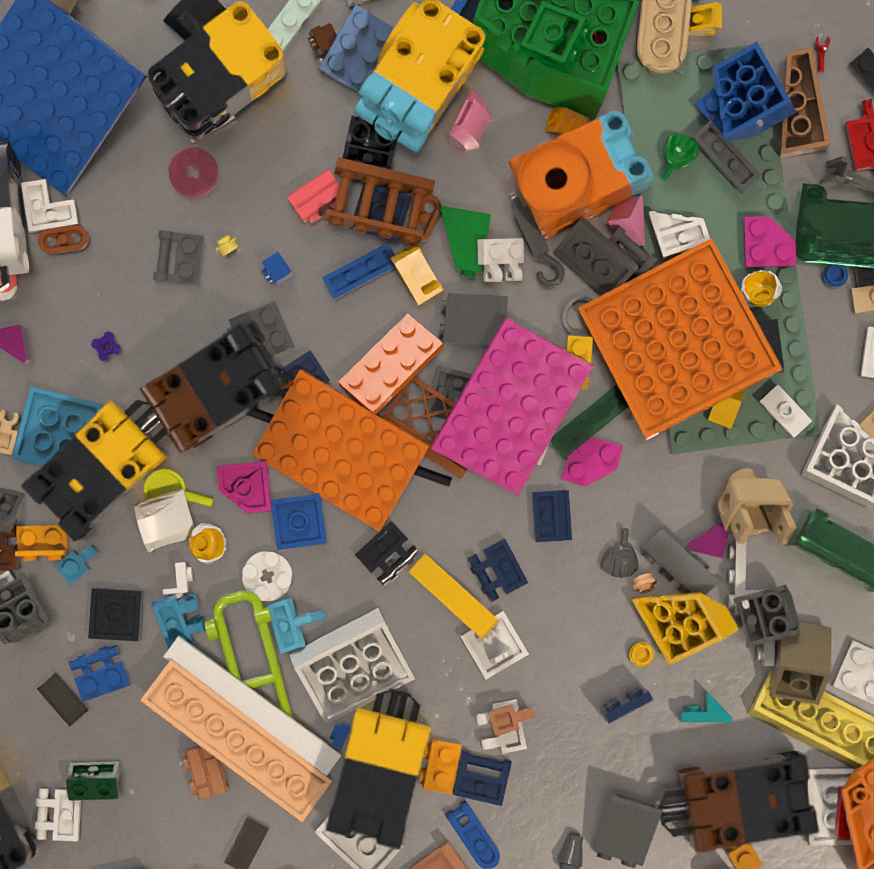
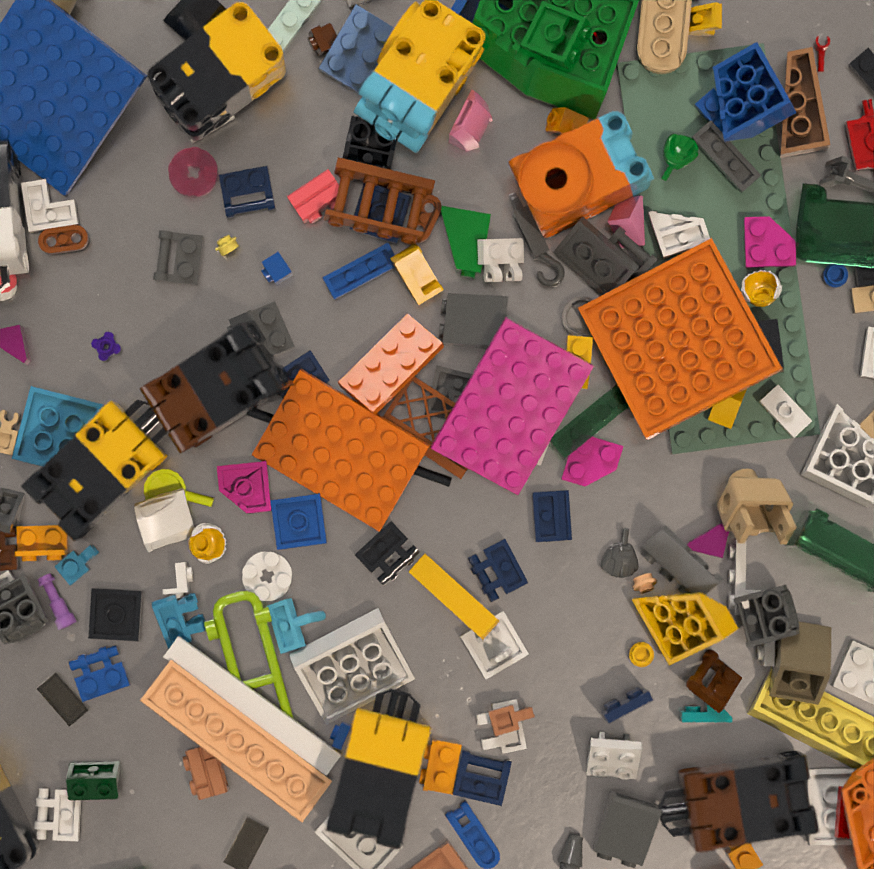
none -> medium lavender piece [37,573,77,630]
none -> dark blue plate [219,166,276,219]
none -> white plate [586,732,642,780]
none -> reddish brown plate [686,649,742,713]

